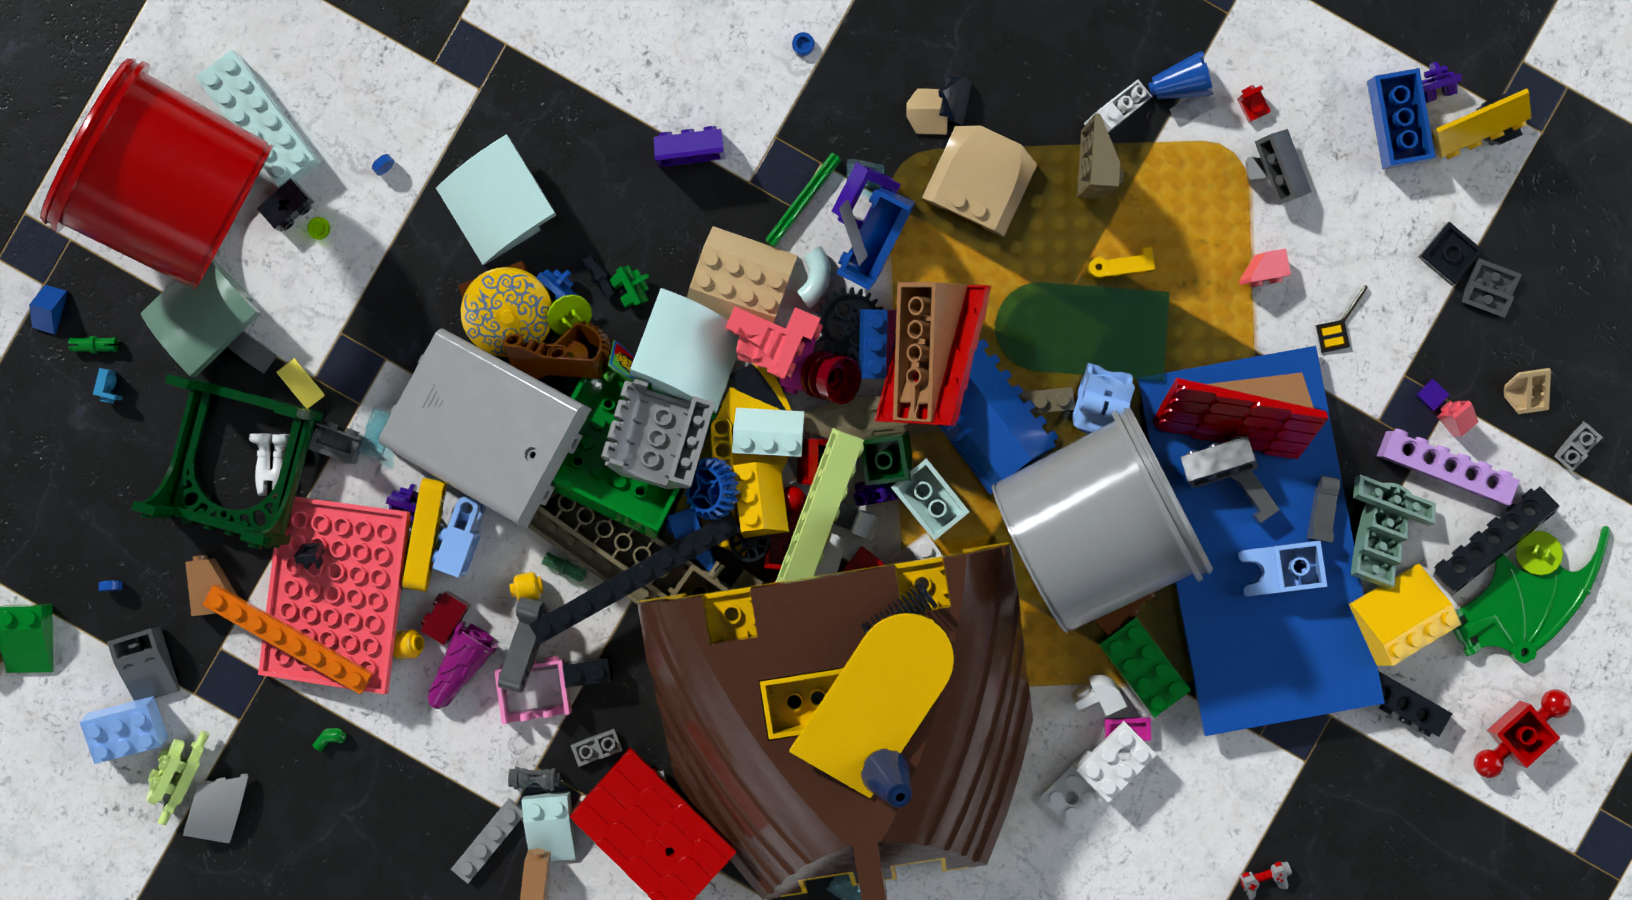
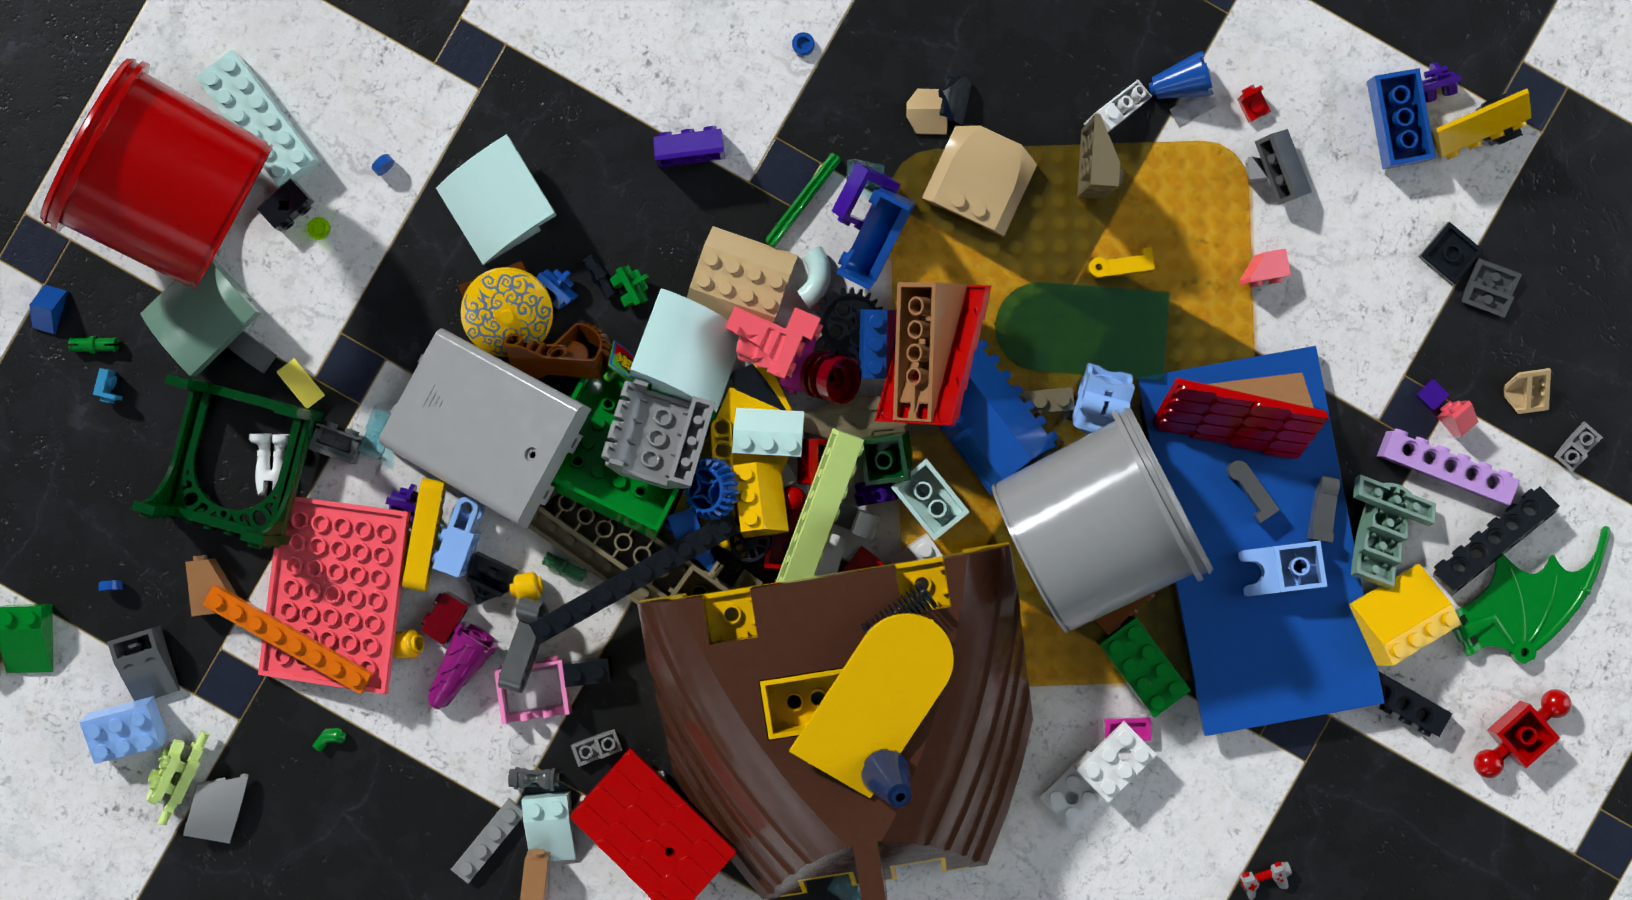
black tile [294,542,326,569] -> none
lime piece [547,295,592,335] -> none
light grey sticker [839,200,867,265] -> none
white brick [1071,675,1127,716] -> none
brick [1181,436,1259,489] -> none
piece [1315,285,1368,353] -> none
lime piece [1515,530,1563,575] -> none
none -> black slope [466,551,519,605]

